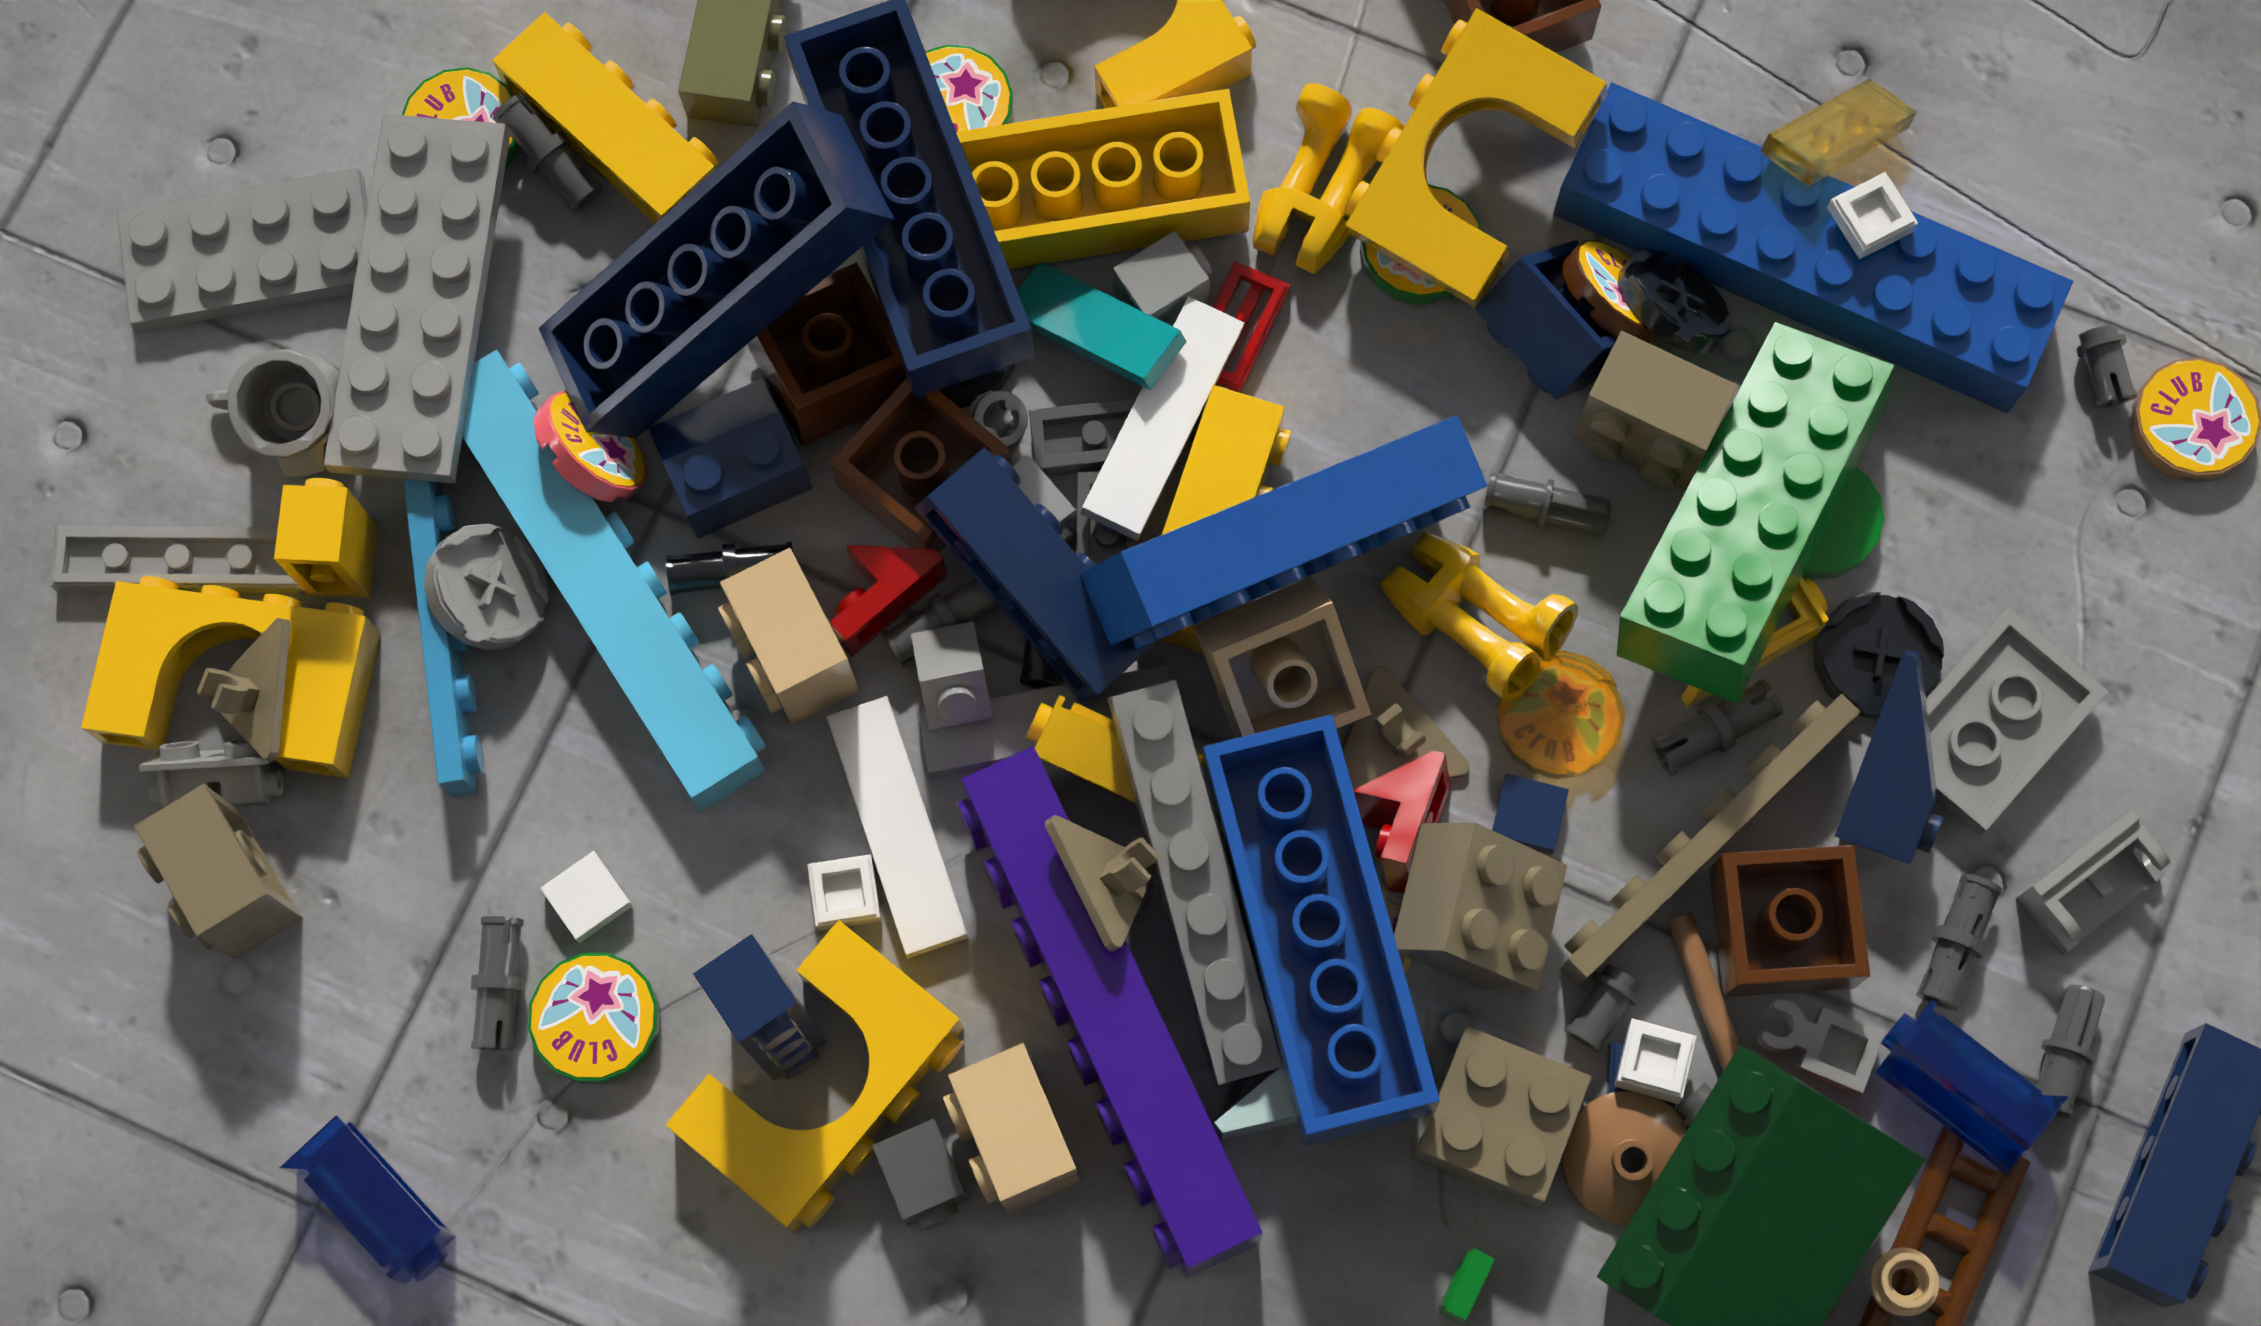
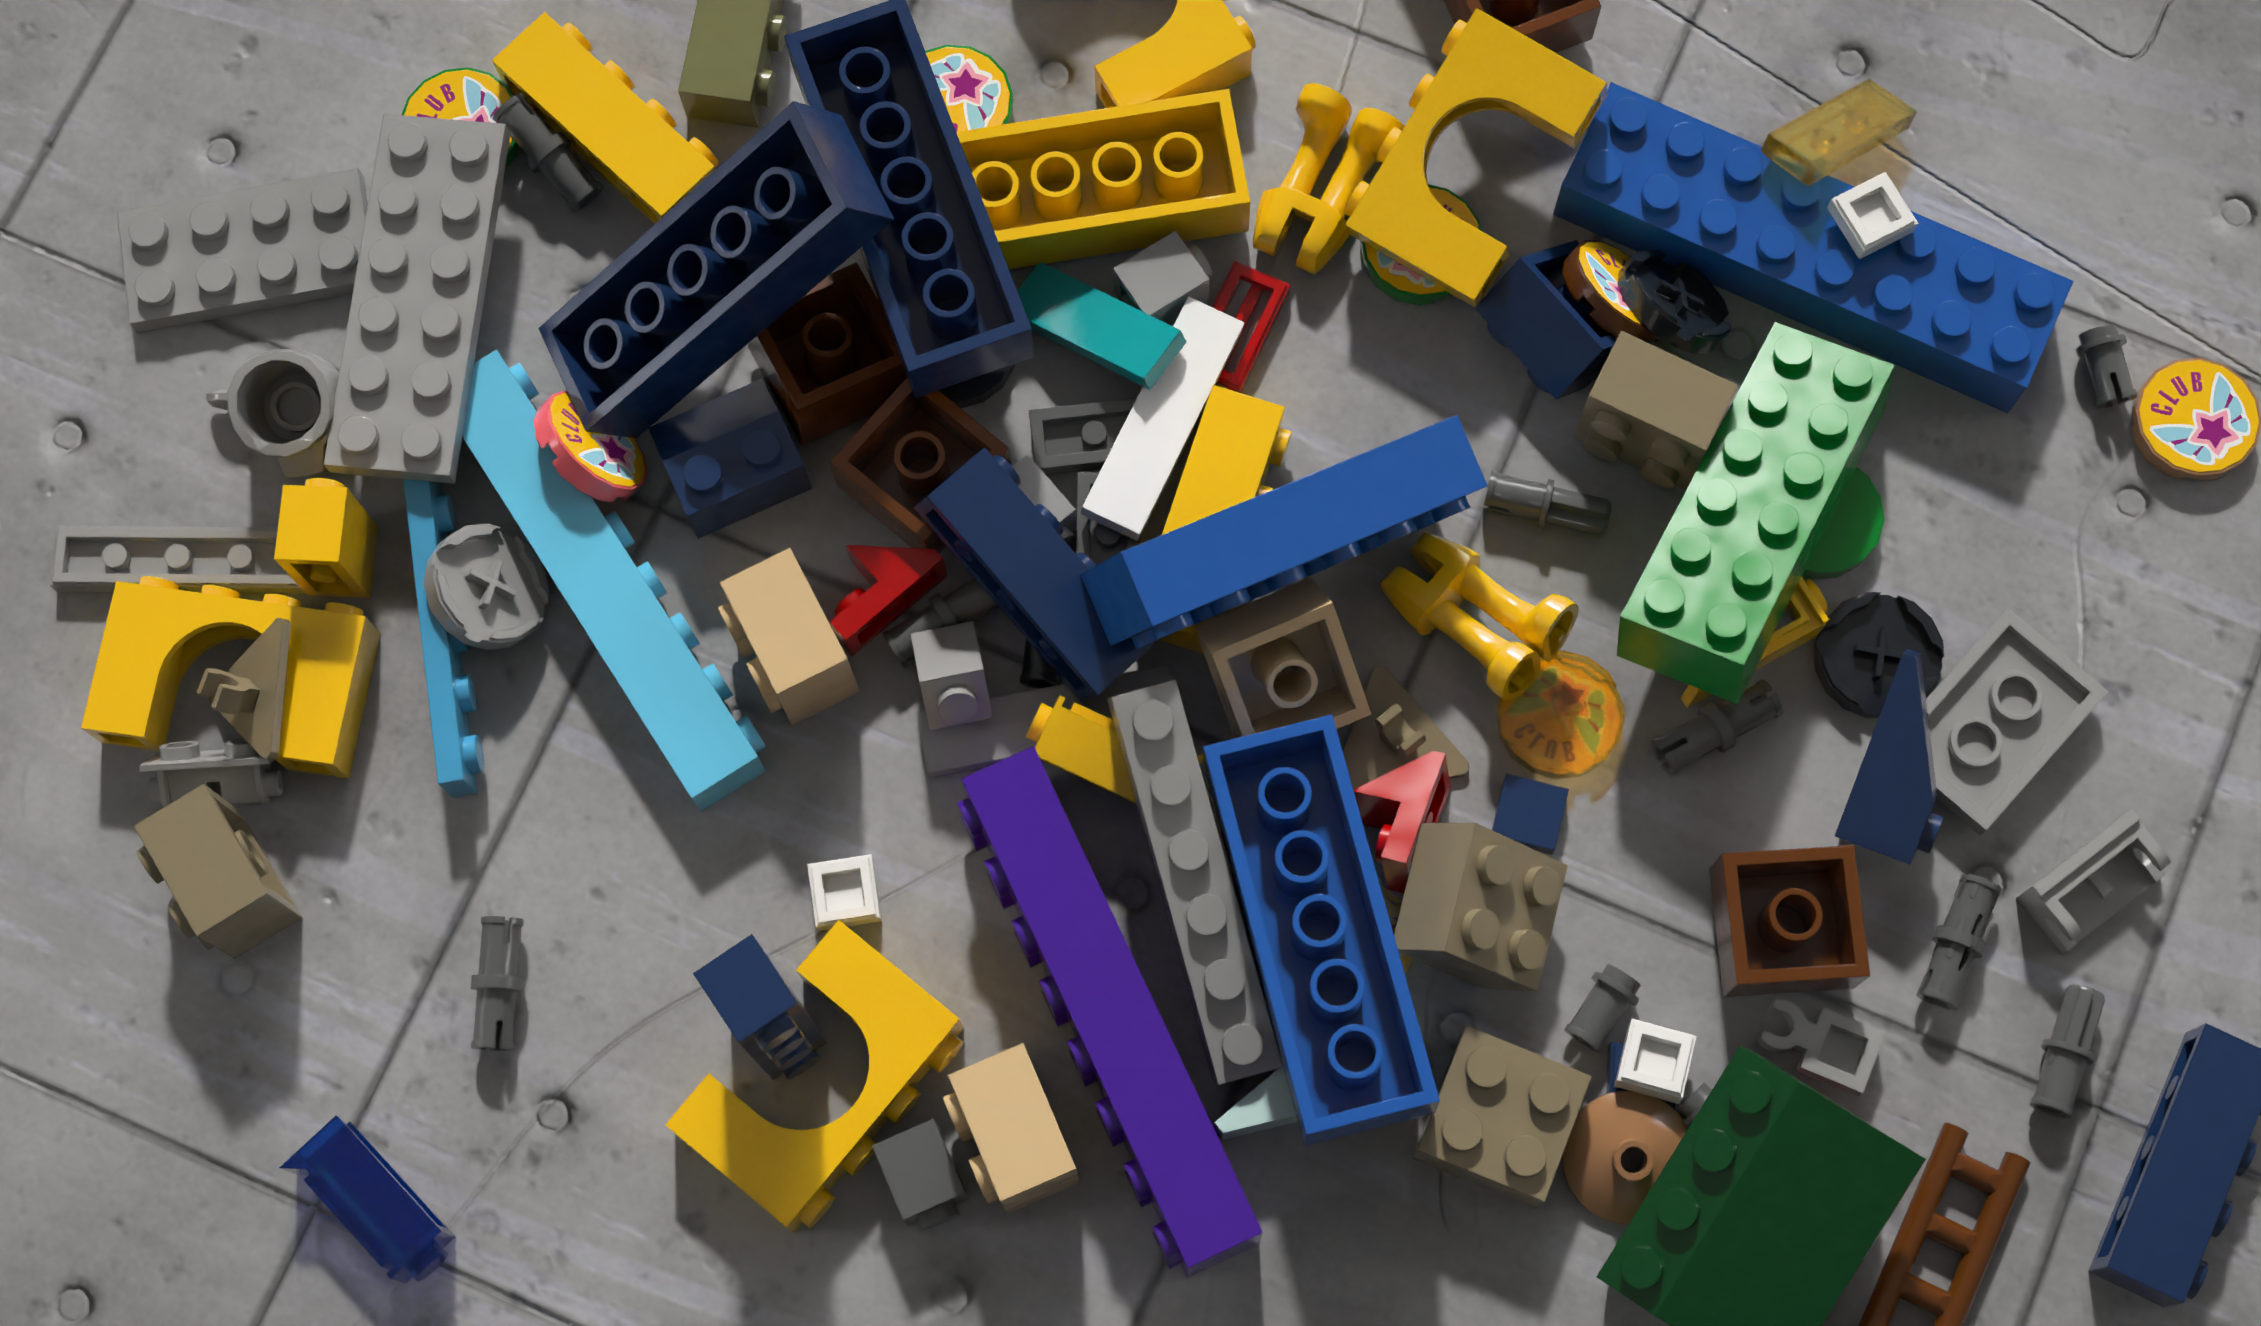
tile [528,953,661,1084] -> none
white tile [540,851,633,943] -> none
black pin [665,541,794,596] -> none
white tile [826,696,969,959] -> none
light grey bush [967,391,1028,446] -> none
dark tan piece [1045,815,1160,952] -> none
green tile [1438,1248,1495,1324] -> none
dark tan plate [1560,694,1860,988] -> none
medium nougat bar [1667,913,1741,1071] -> none
tan plate [1869,1247,1939,1317] -> none
clear blue window [1875,1000,2069,1174] -> none

